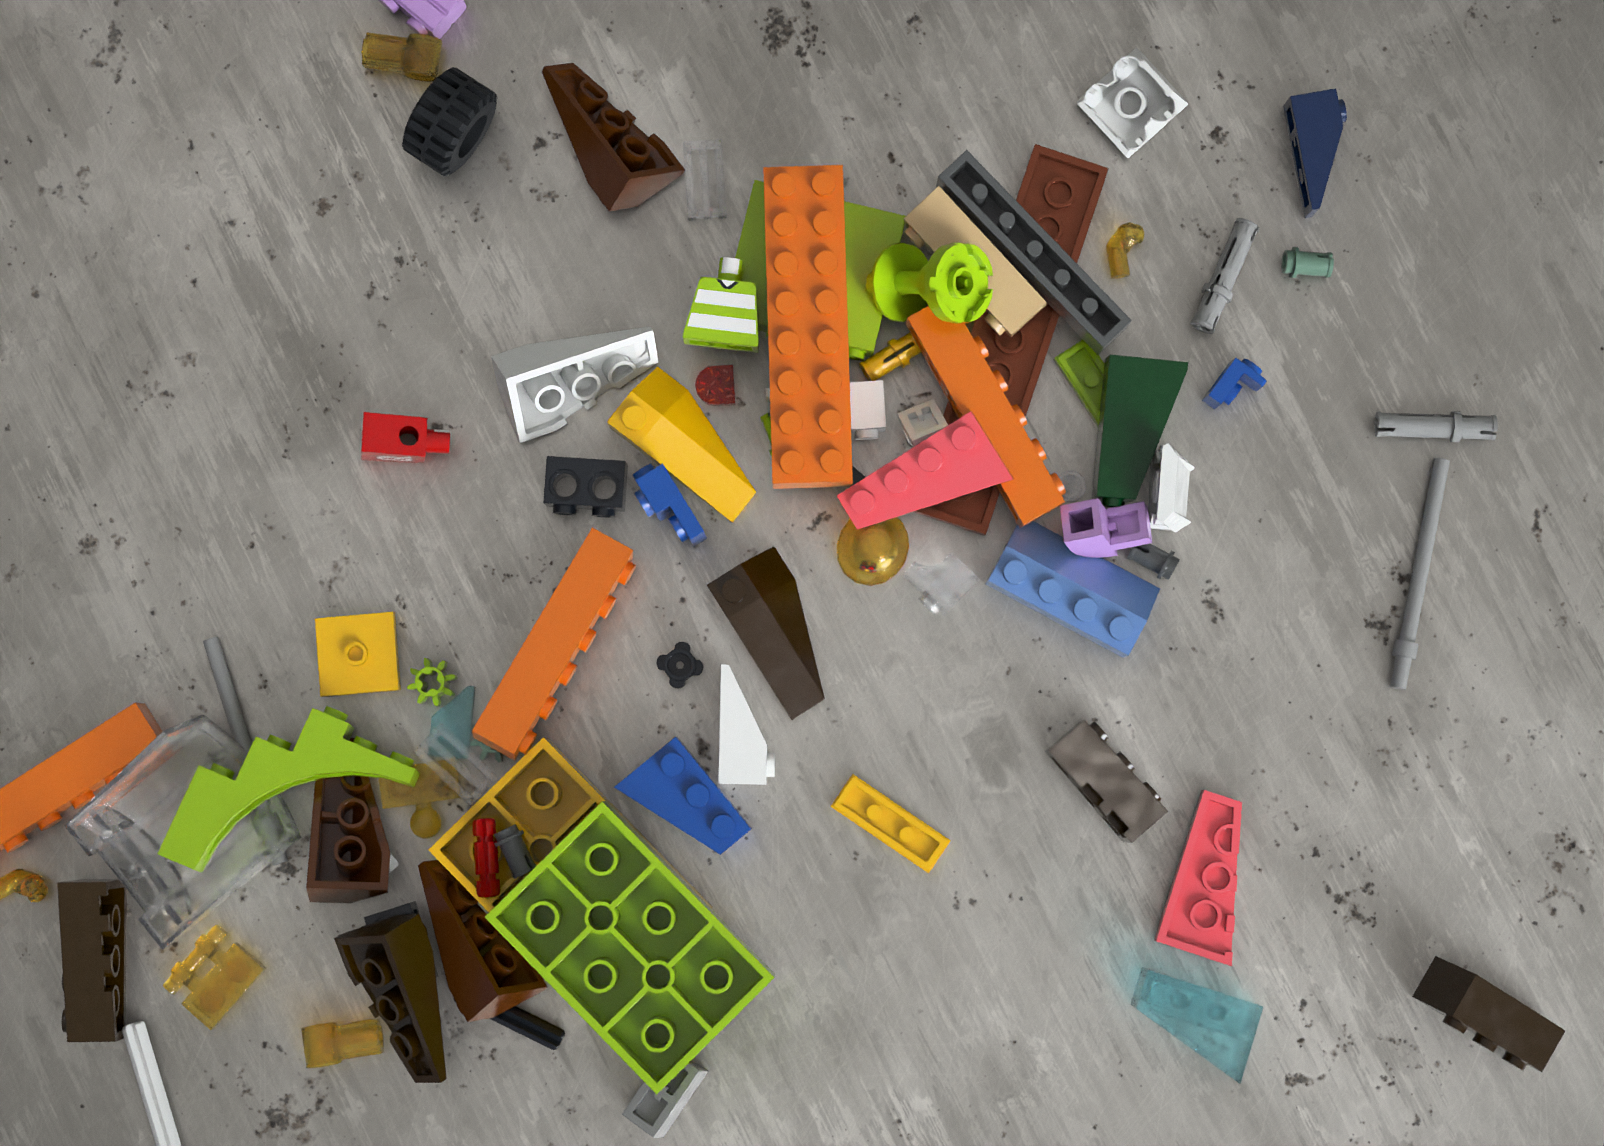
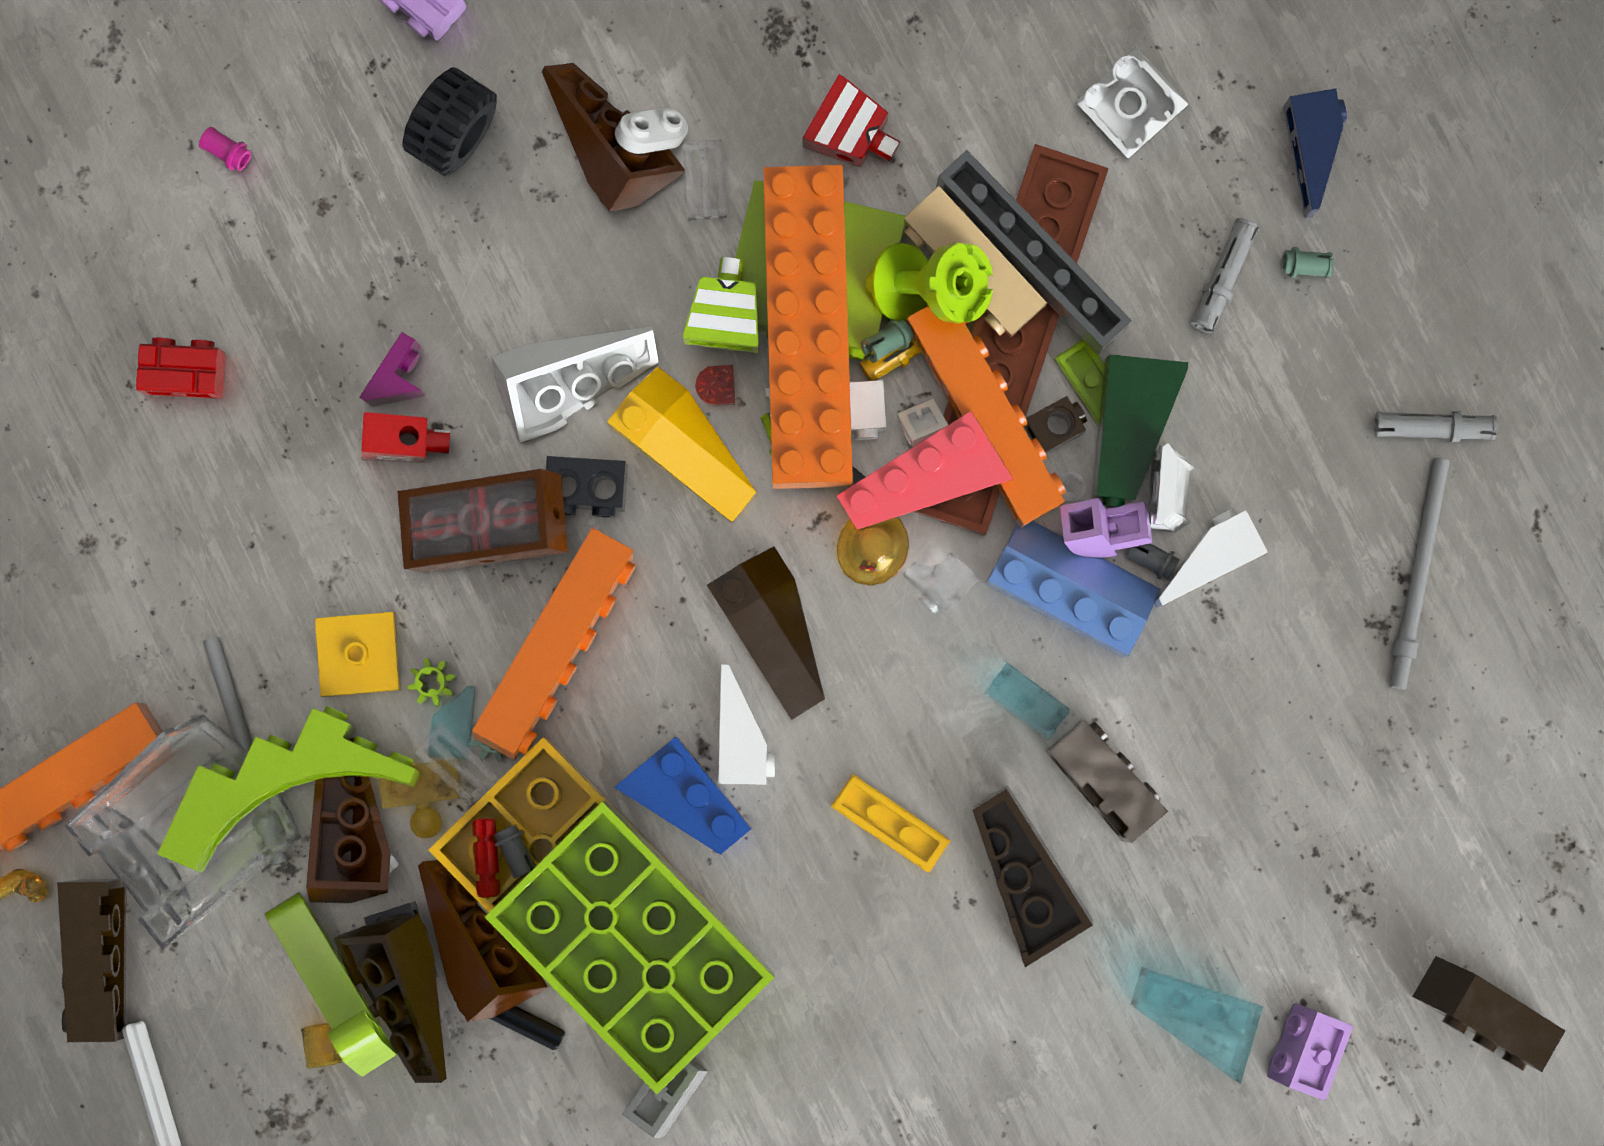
clear yellow plate [163,924,267,1030] -> none
clear yellow piece [361,32,443,82] -> none
blue plate [632,463,707,547] -> none
black plate [656,642,703,689] -> none
clear yellow arm [1106,222,1145,279] -> none
coral wing [1154,790,1242,966] -> none
blue bracket [1202,358,1267,409] -> none
none -> red brick [136,337,226,399]
none -> dark pink pin [199,127,251,171]
none -> lime beam [264,892,397,1077]
none -> magenta slope [359,332,425,407]
none -> brick [397,469,568,573]
none -> white plate [615,108,688,154]
none -> red torso [803,74,901,167]
none -> sand green pin [861,320,913,363]
none -> dark brown wedge [973,785,1093,967]
none -> clear light blue hinge [983,662,1069,741]
none -> dark brown brick [1024,396,1087,455]
none -> white slope [1155,509,1268,608]
none -> lavender bracket [1267,1003,1353,1101]

